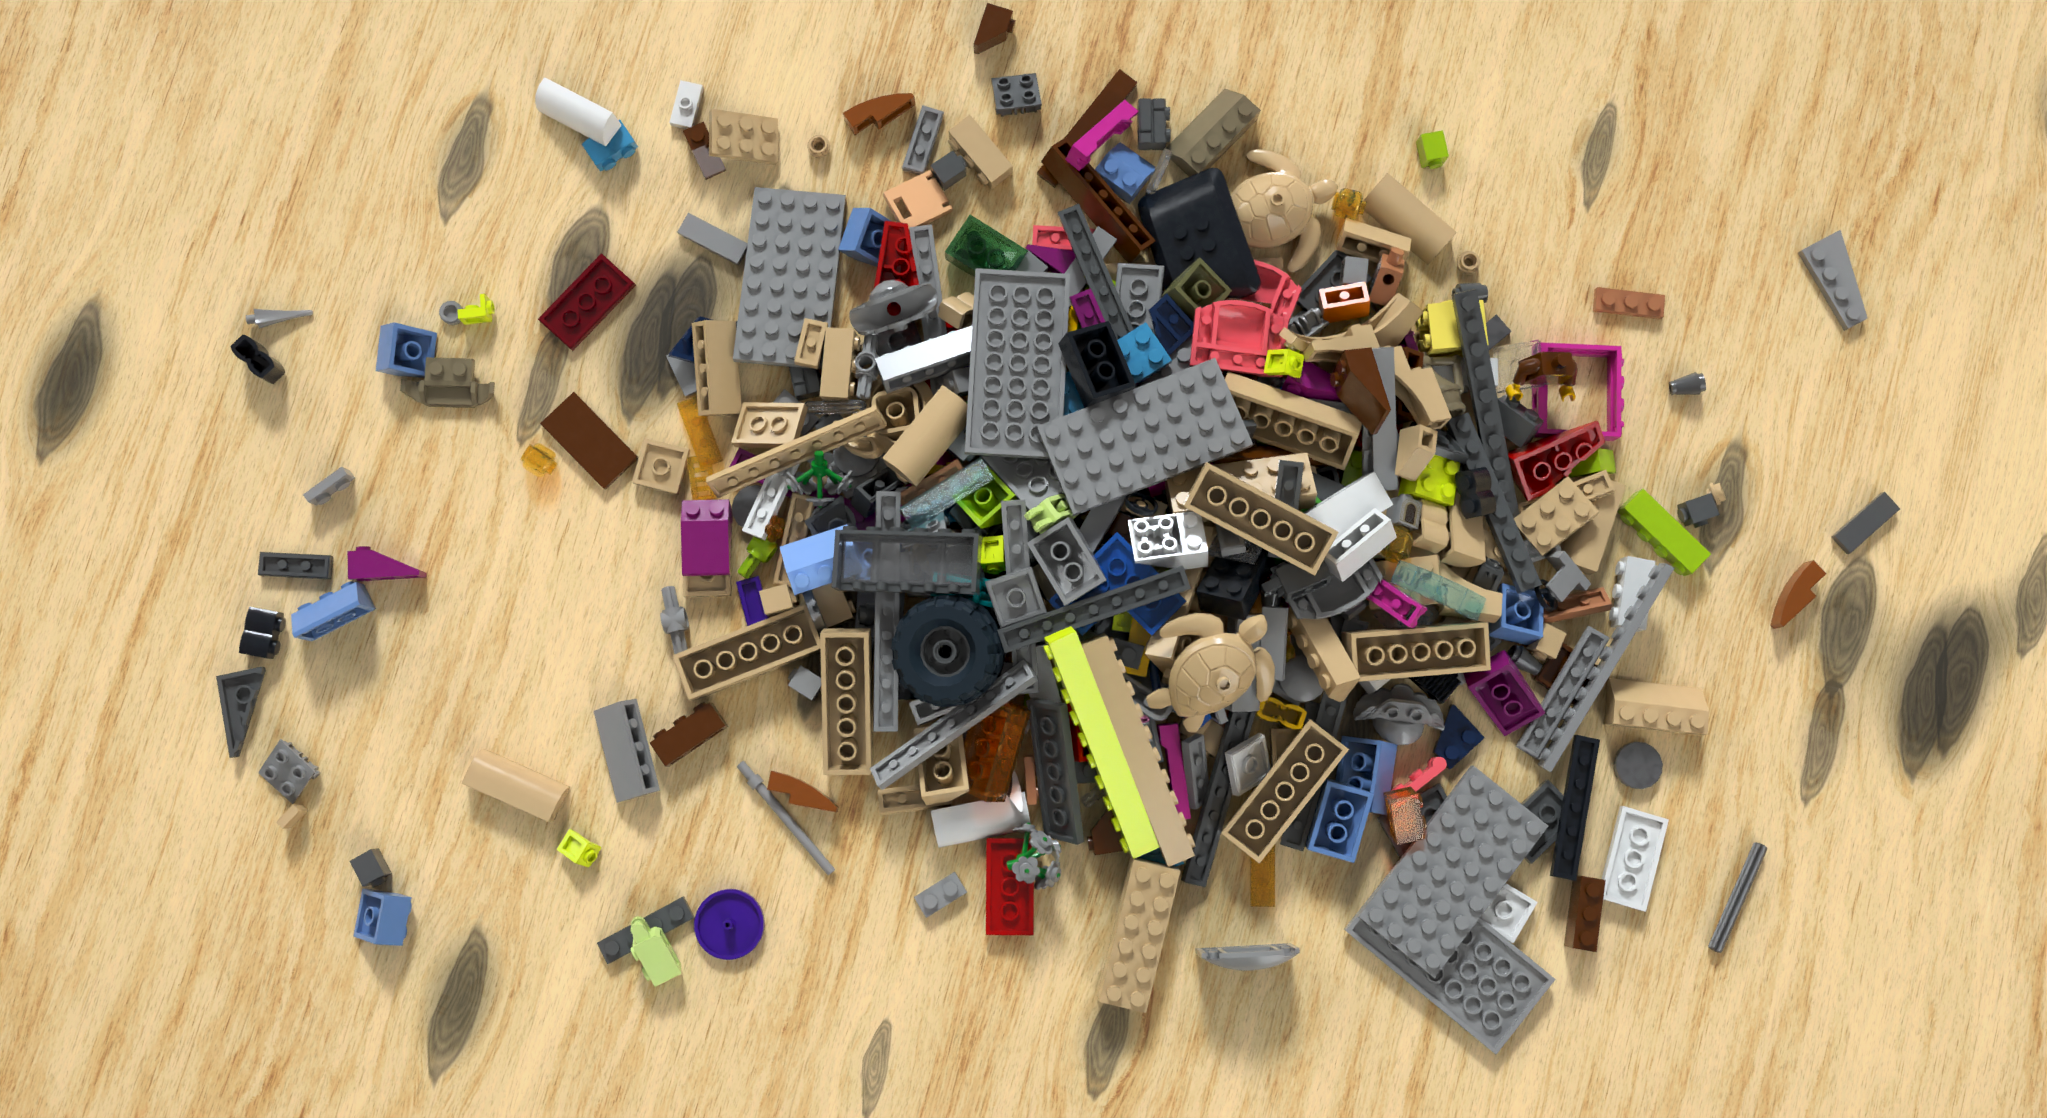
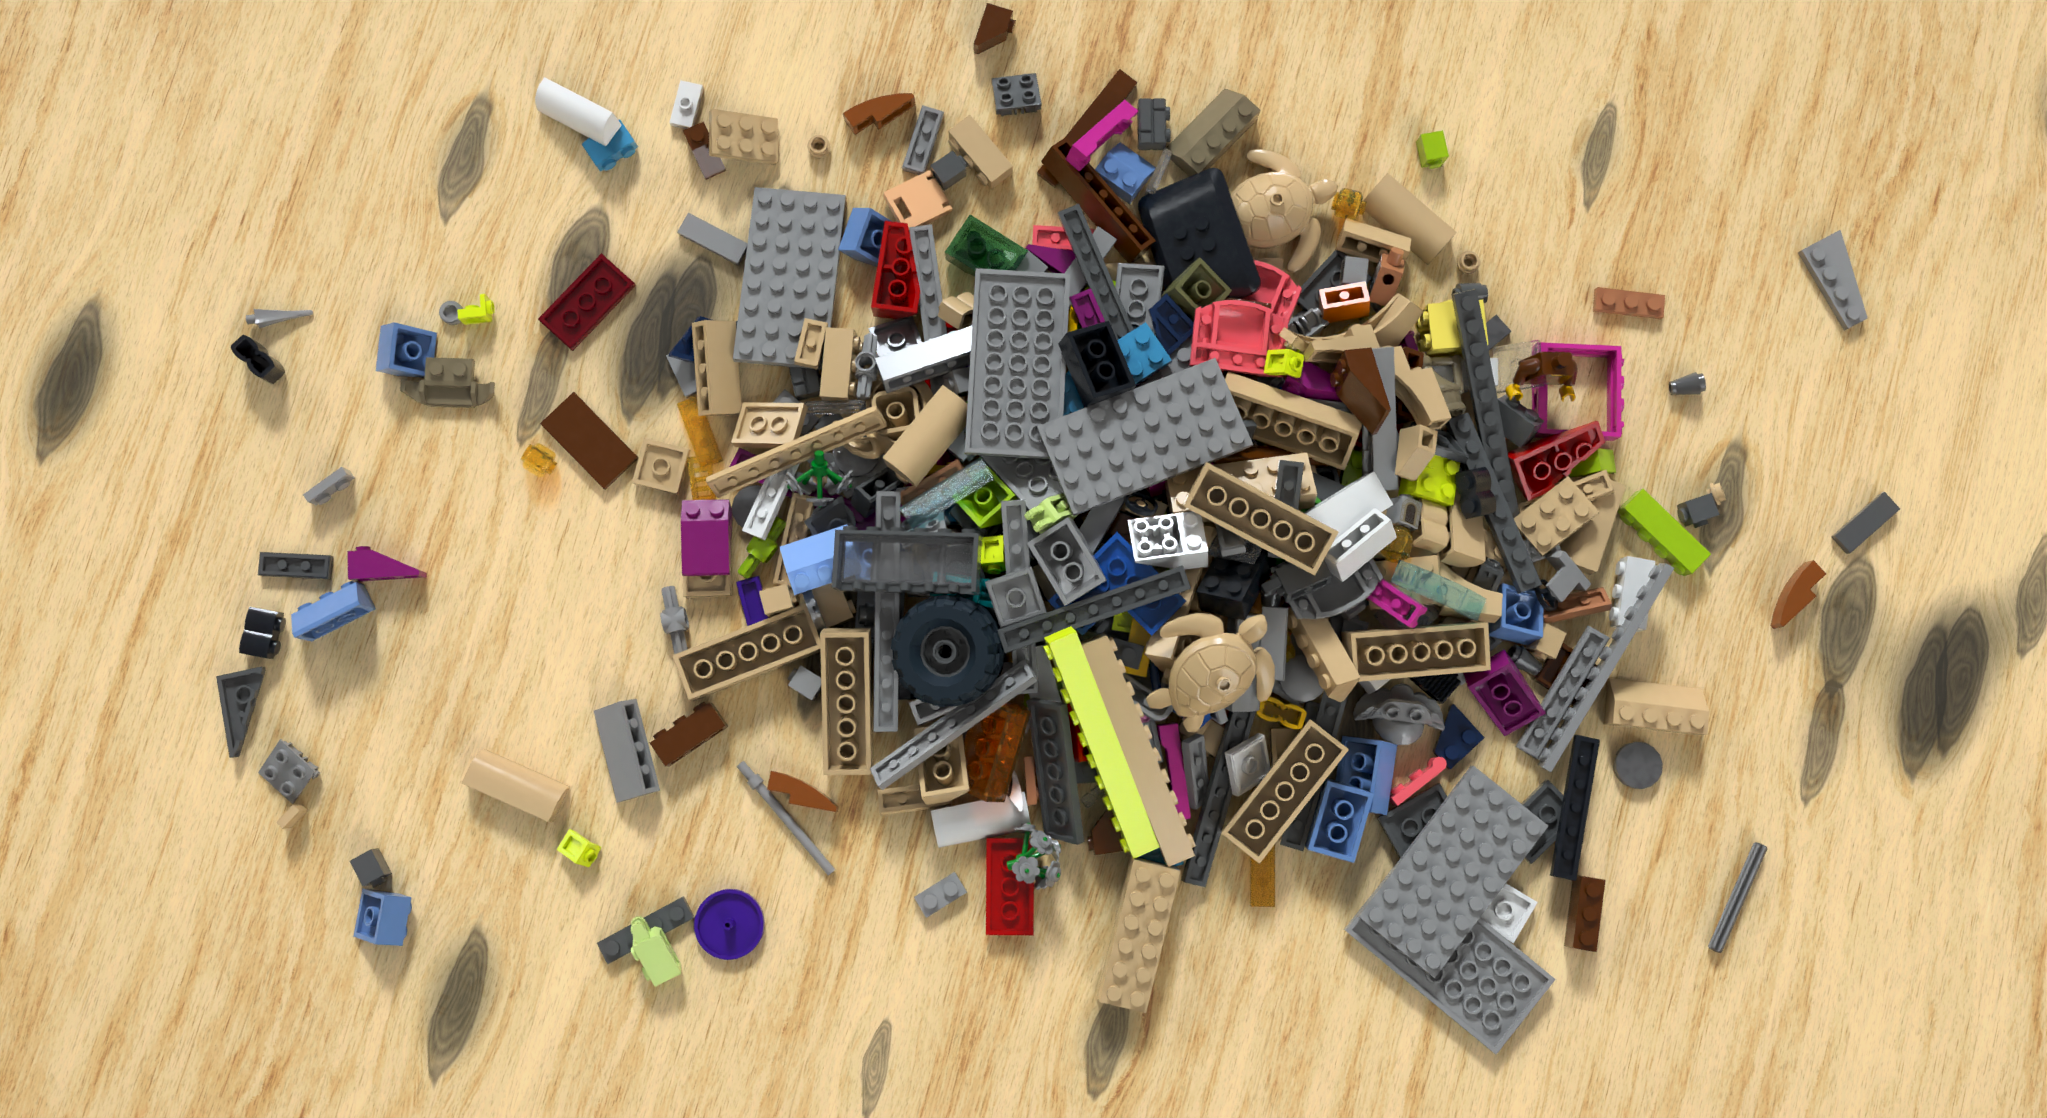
clear orange plant [765,516,786,543] -> none
light grey piece [849,280,937,335] -> none
light grey slope [1195,943,1300,971] -> none
clear orange brick [1383,786,1427,845] -> none
white plate [1602,806,1669,912] -> none

